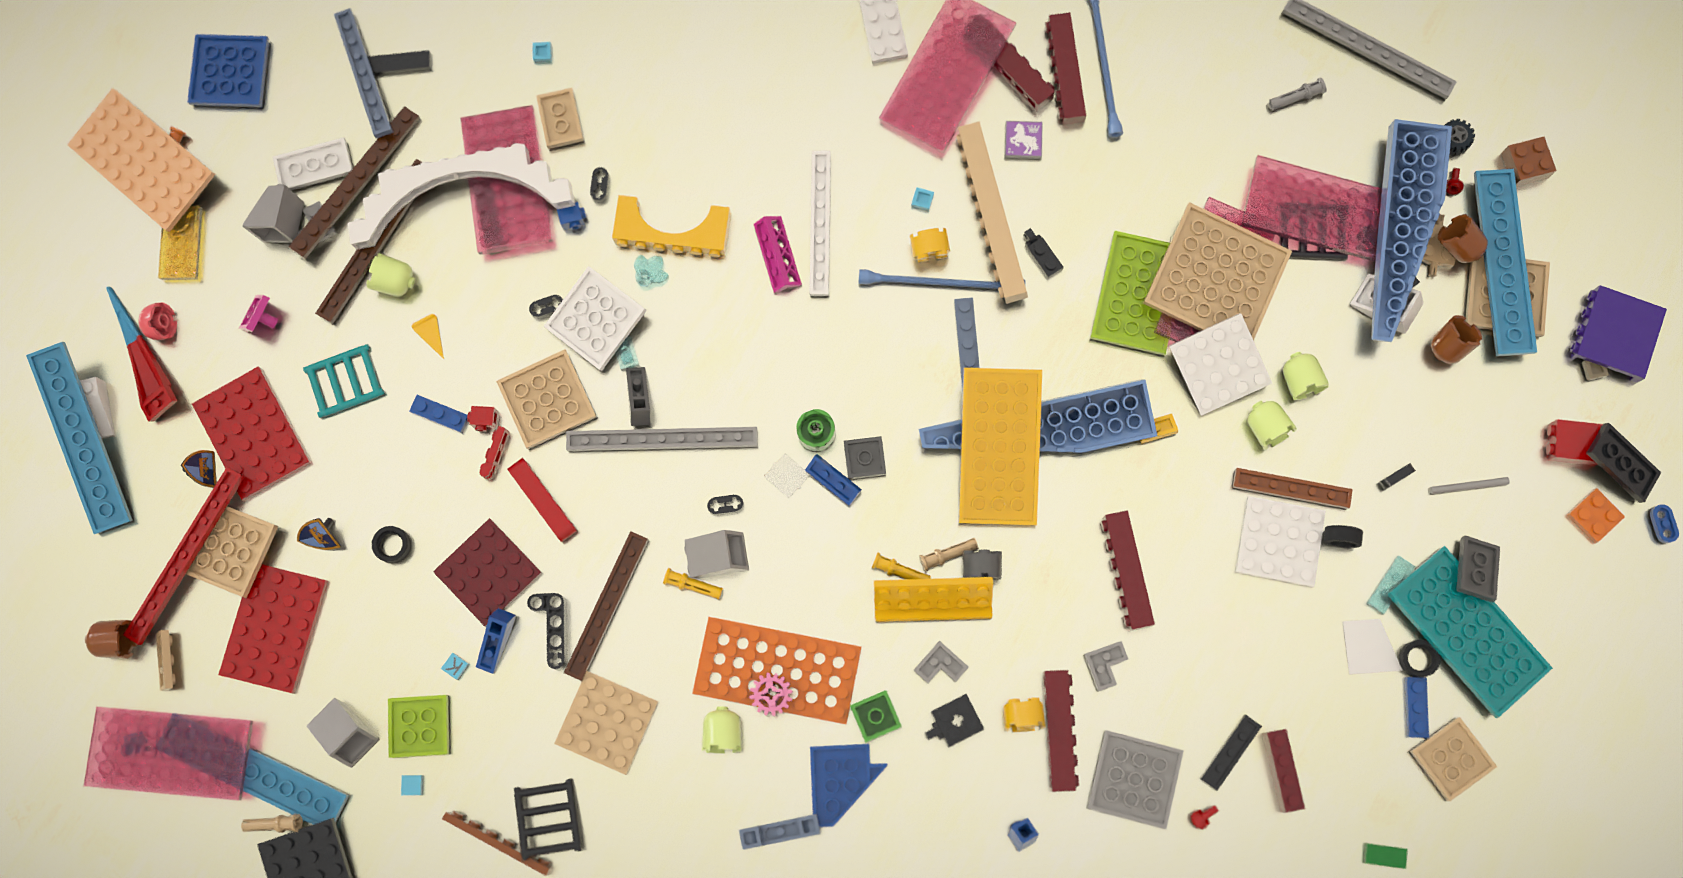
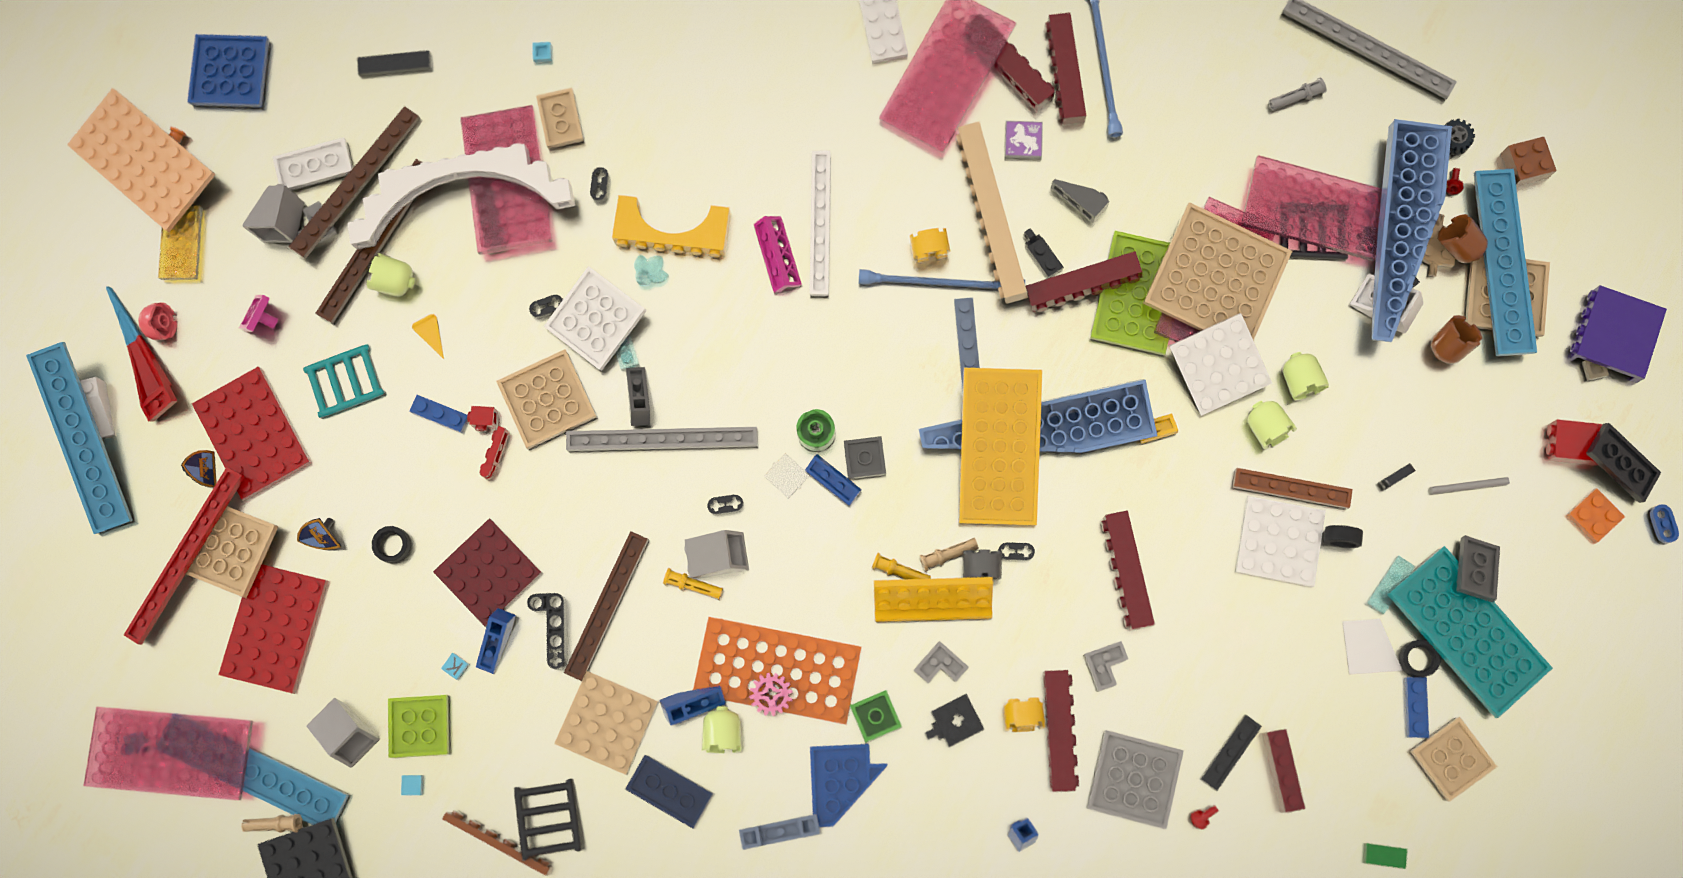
dark orange cylinder [85,620,137,659] -> none
tan plate [156,630,175,691] -> none
sand blue plate [334,8,393,139] -> none
red beam [507,457,577,543] -> none
blue brick [557,202,587,230] -> none
medium azure tile [911,187,934,211] -> none
none -> dark blue plate [625,754,714,829]
none -> blue slope [659,686,726,726]
none -> black beam [998,542,1035,561]
none -> dark red brick [1025,251,1143,312]
none -> dark grey slope [1051,179,1110,223]

